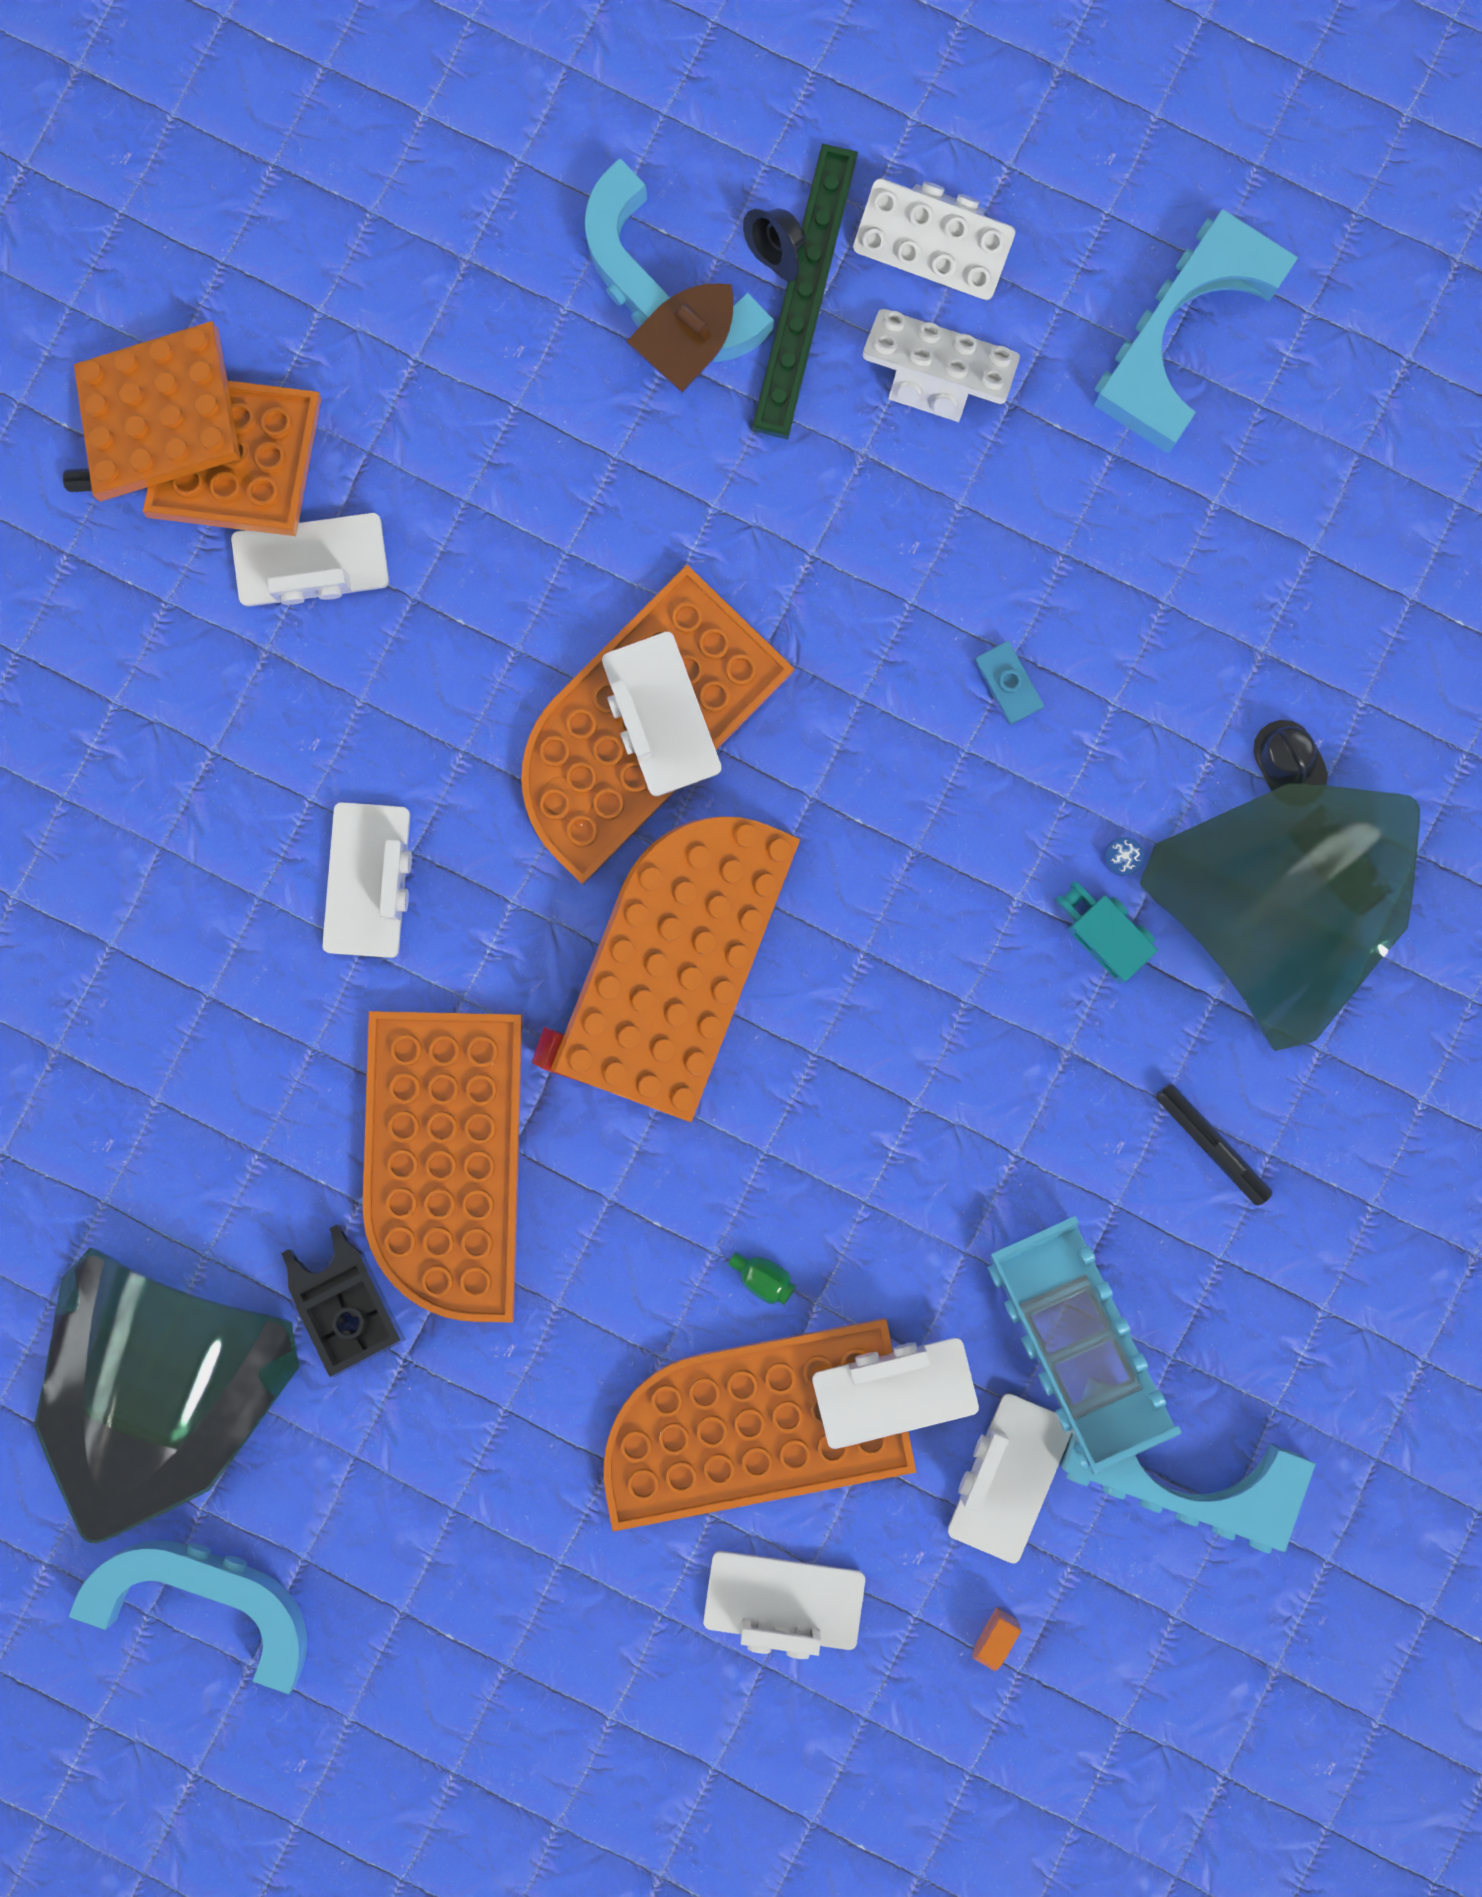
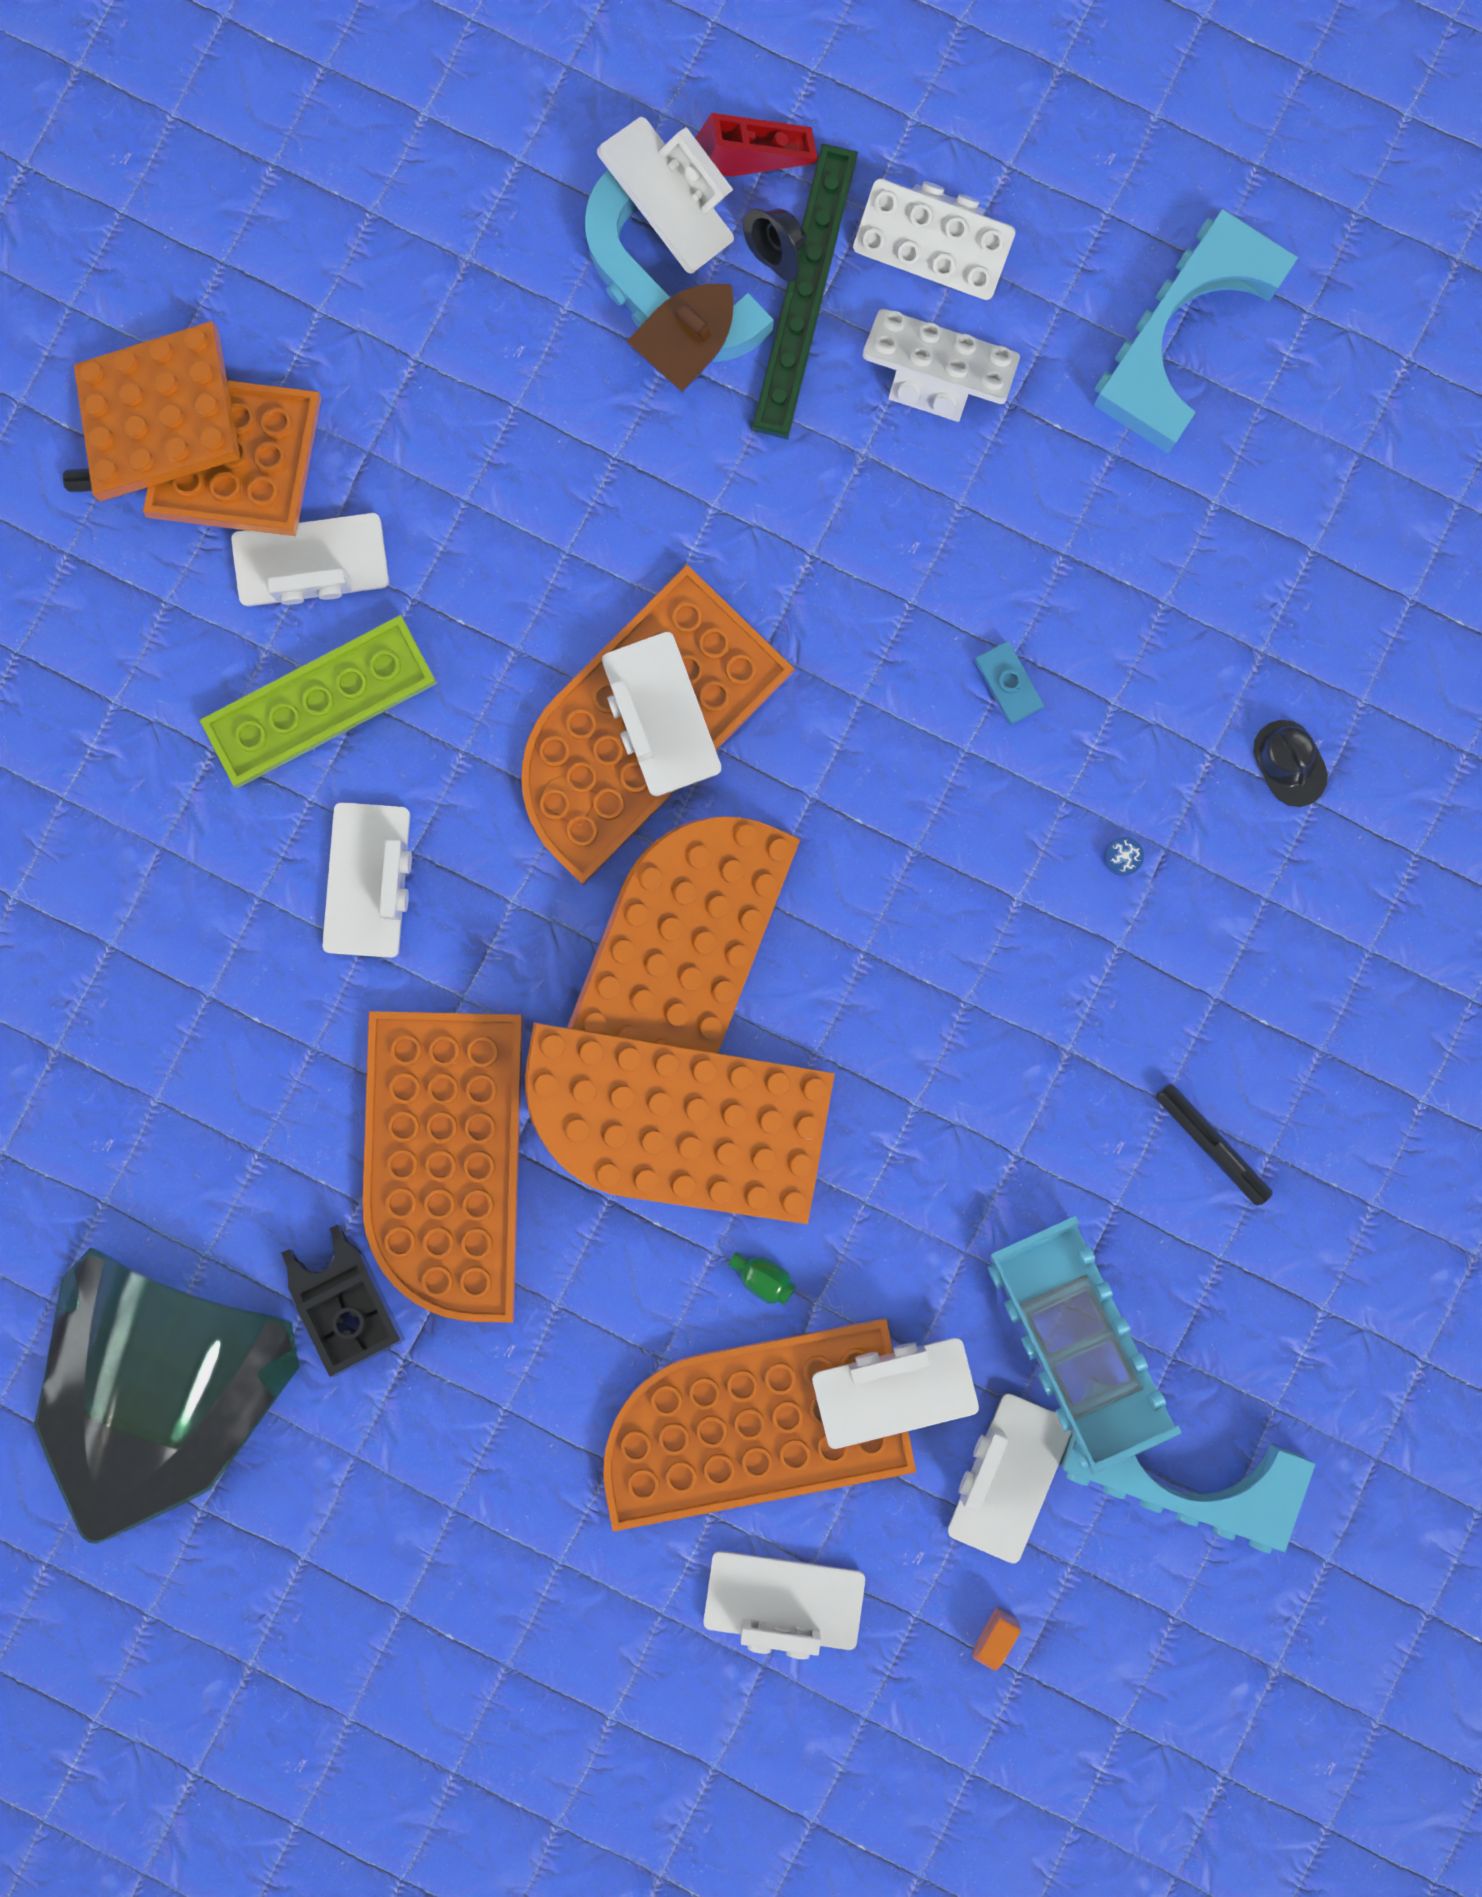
medium azure arch [69,1540,307,1694] -> none
teal brick [1055,881,1159,984] -> none
windscreen [1139,783,1420,1051] -> none
none -> lime plate [199,615,438,788]
none -> orange plate [525,1022,835,1224]
none -> white bracket [597,117,734,273]
none -> red slope [695,112,818,177]

